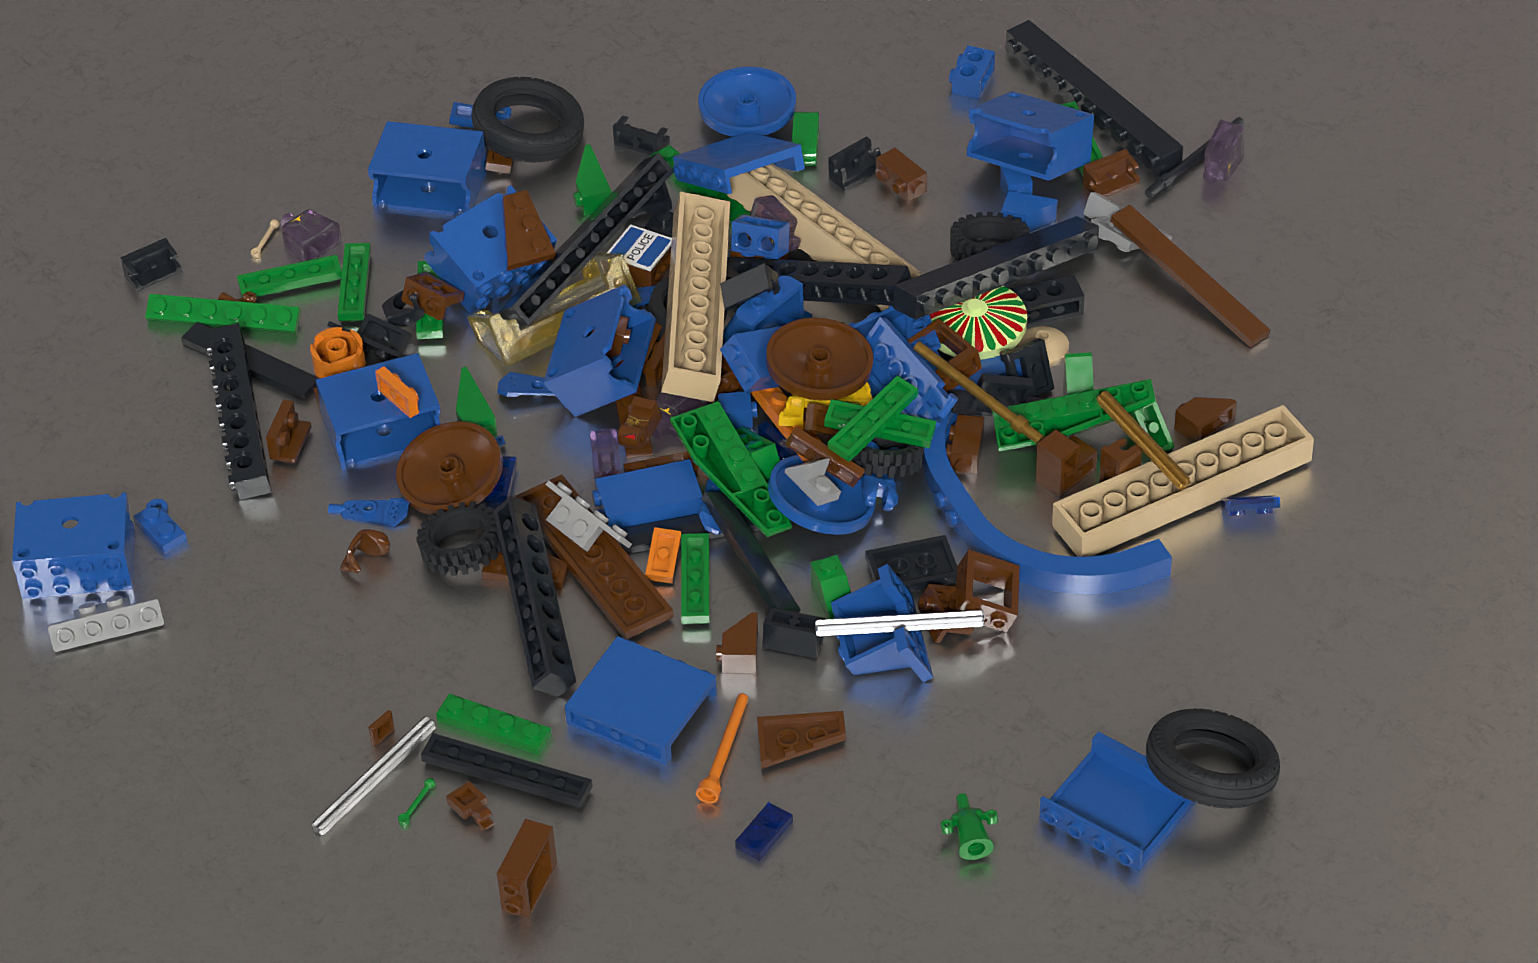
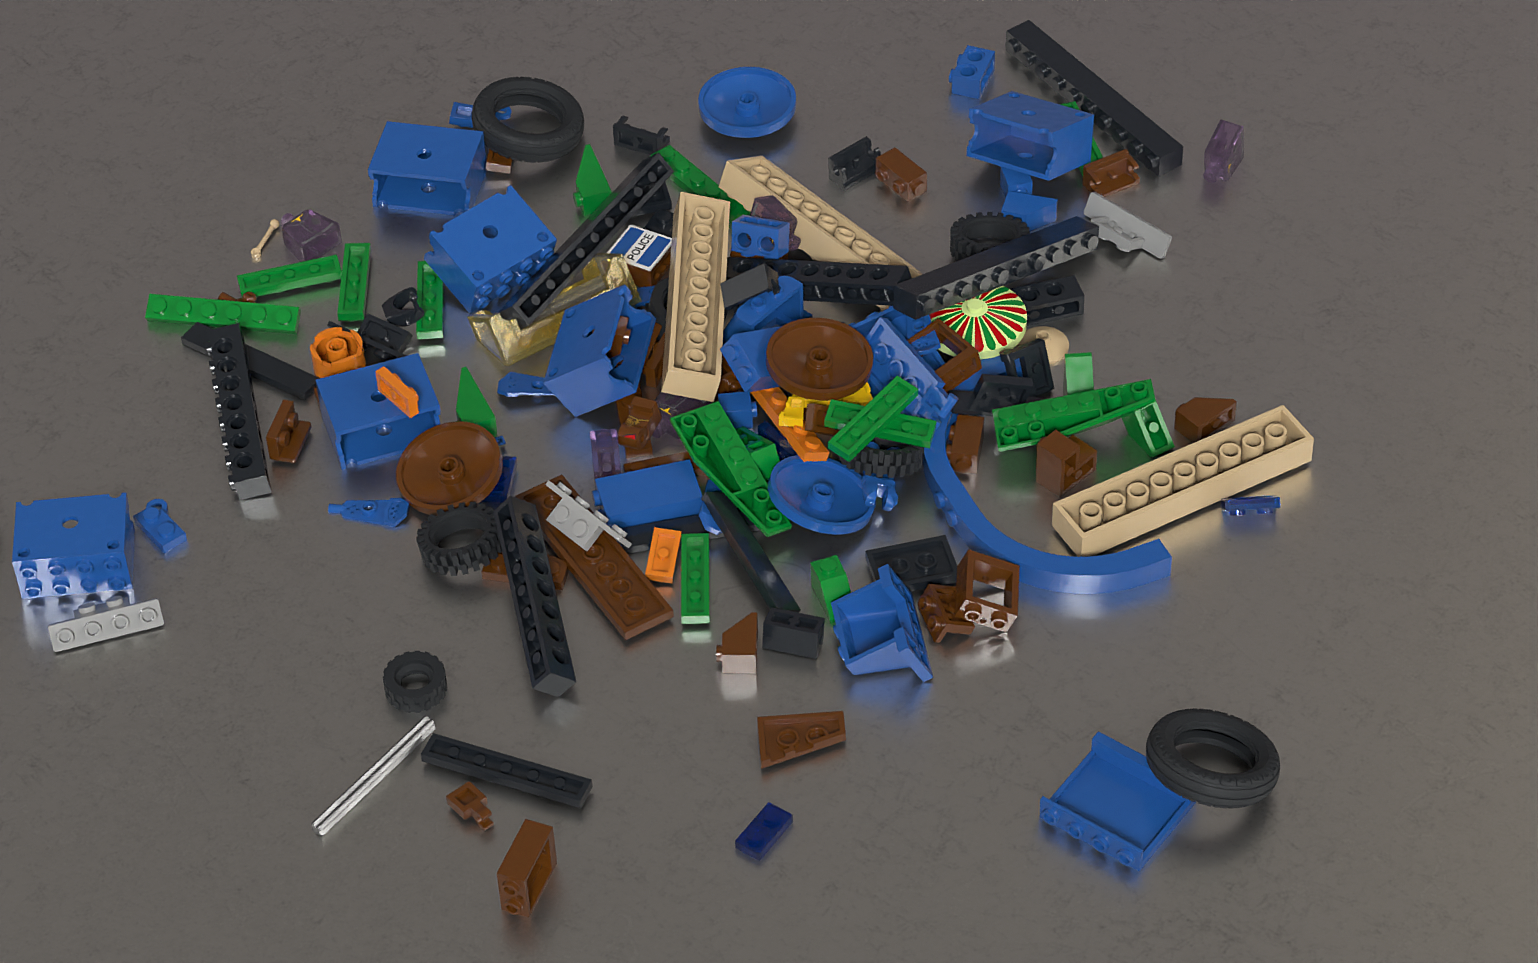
black hinge [120,238,182,291] -> none
reddish brown piece [340,529,391,573] -> none
reddish brown slope [368,710,395,747] -> none
green hinge [398,778,436,826] -> none
reddish brown bracket [402,272,465,320] -> none
green plate [436,693,552,756] -> none
reddish brown wing [502,190,556,271] -> none
blue panel [565,636,717,765] -> none
blue panel [673,132,805,194] -> none
orange piece [696,693,748,804] -> none
reddish brown tile [785,427,865,488] -> none
light grey slope [785,458,841,506] -> none
green beam [792,112,819,167] -> none
axle [815,610,984,636] -> none
pearl gold bar [913,341,1044,444] -> none
green piece [940,793,998,860] -> none
pearl gold axle [1096,391,1191,490] -> none
reddish brown hinge [1099,439,1142,483] -> none
reddish brown tile [1110,205,1270,347] -> none
black bar [1145,117,1244,198] -> none
none -> black tyre [383,651,447,713]

